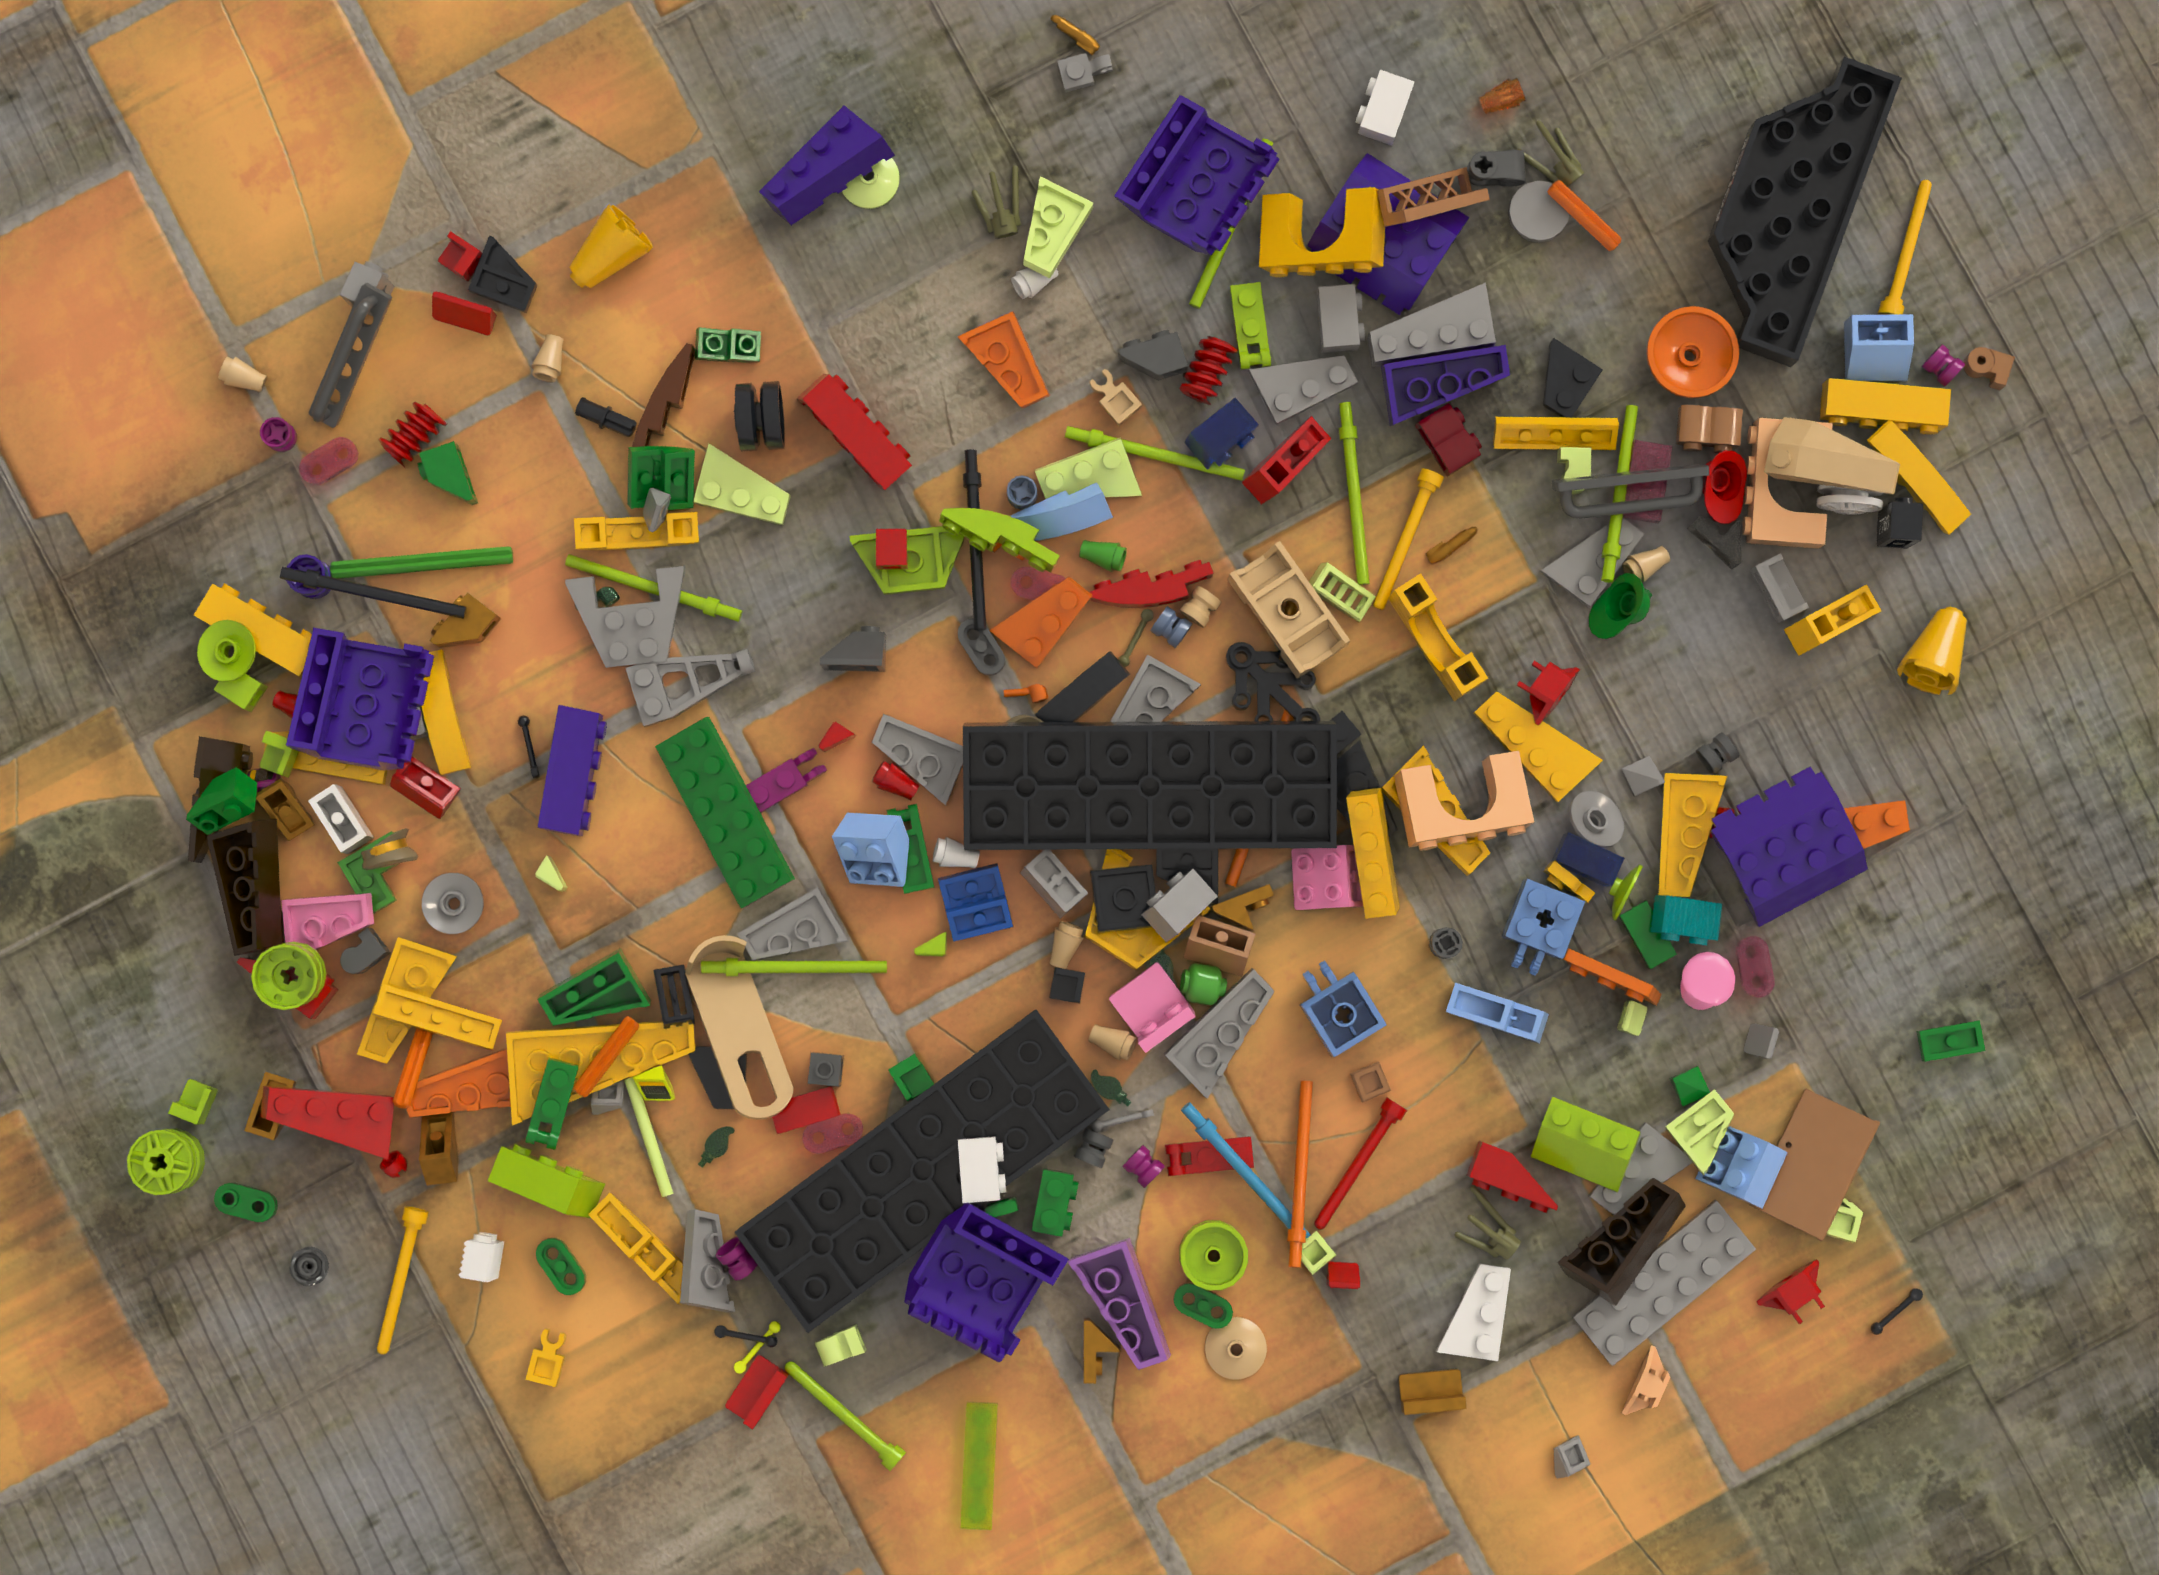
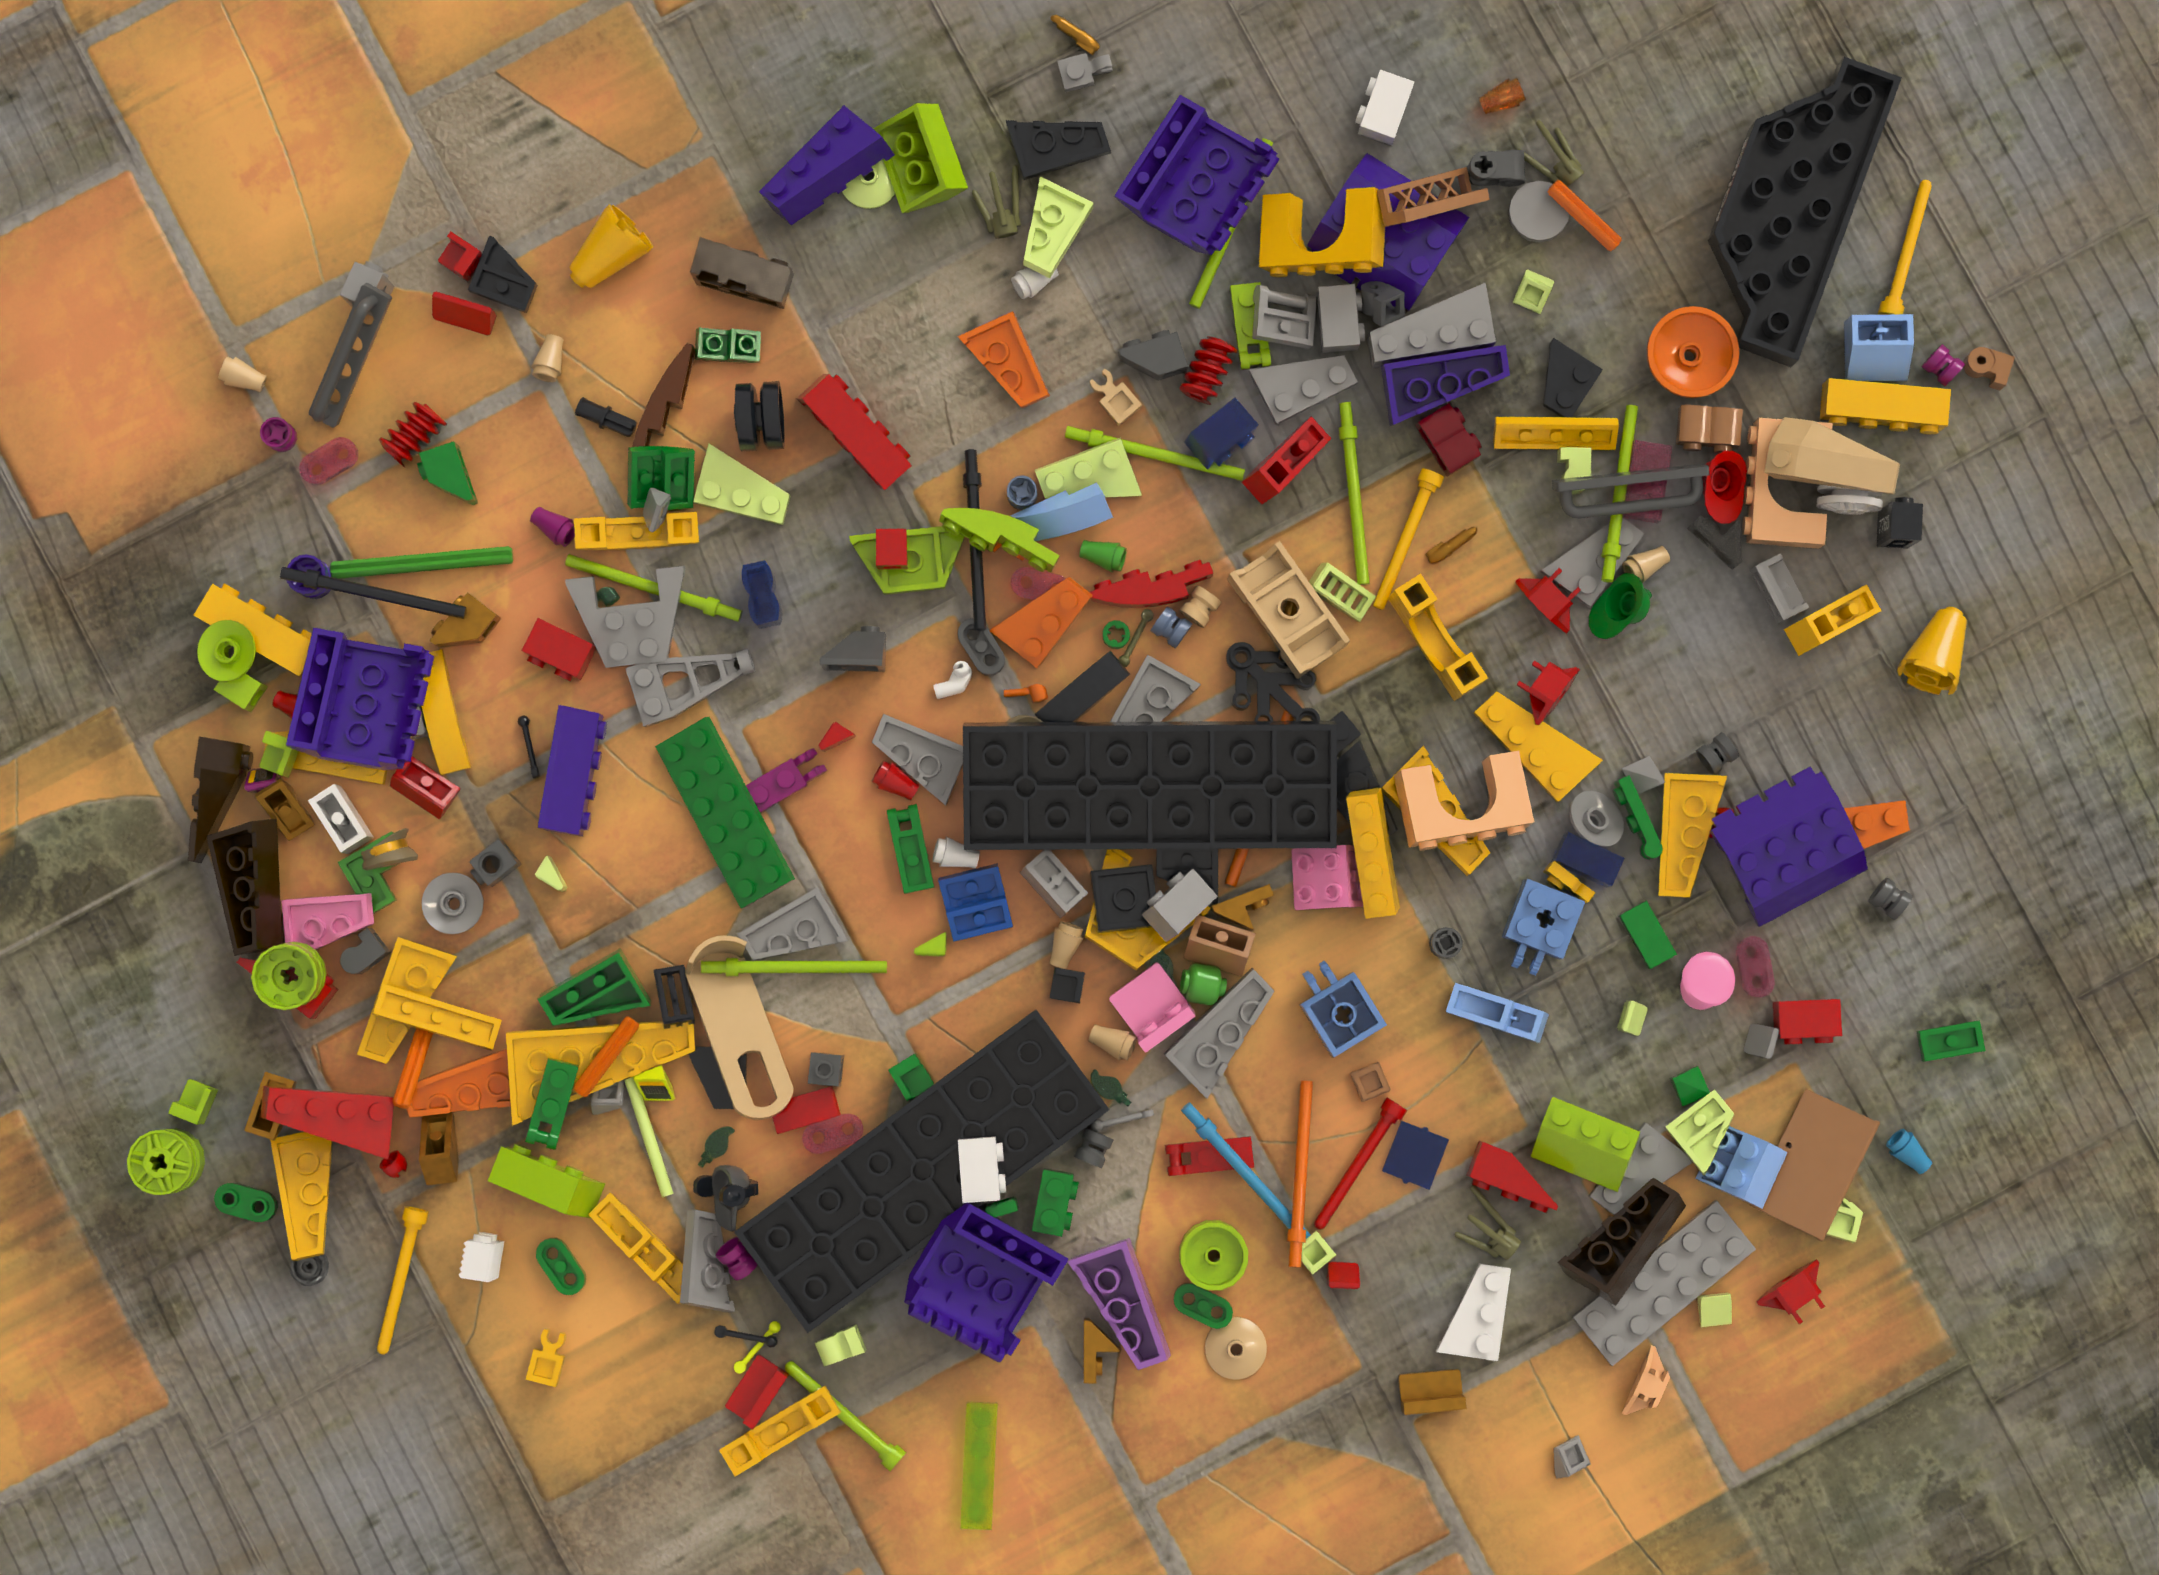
green slope [186,767,258,835] -> none
light blue slope [832,813,909,887] -> none
magenta wheel [1122,1145,1165,1188] -> none
orange wing [1564,949,1662,1006] -> none
lime dish [1609,864,1643,921] -> none
teal brick [1650,895,1722,946] -> none
yellow slope [1867,420,1971,535] -> none
black hinge [1871,1288,1923,1335] -> none
none -> yellow wing [270,1132,332,1261]
none -> dark grey brick [469,839,522,887]
none -> red brick [521,618,596,682]
none -> magenta cone [530,507,575,547]
none -> dark brown wedge [690,237,794,309]
none -> cap [693,1165,758,1232]
none -> yellow slope [719,1386,841,1477]
none -> clear blue brick [742,560,782,629]
none -> lime slope [873,103,968,213]
none -> white arm [933,661,972,700]
none -> black wing [1006,120,1111,180]
none -> green bush [1103,620,1130,649]
none -> light grey plate [1252,285,1316,349]
none -> dark grey leg [1361,281,1405,326]
none -> clear blue piece [1382,1121,1449,1190]
none -> yellowish green slope [1513,270,1554,314]
none -> red piece [1515,568,1581,634]
none -> green plate [1613,775,1663,860]
none -> yellowish green slope [1697,1293,1732,1327]
none -> red brick [1773,999,1842,1045]
none -> dark grey wheel [1869,877,1913,920]
none -> dark azure cone [1886,1129,1932,1174]

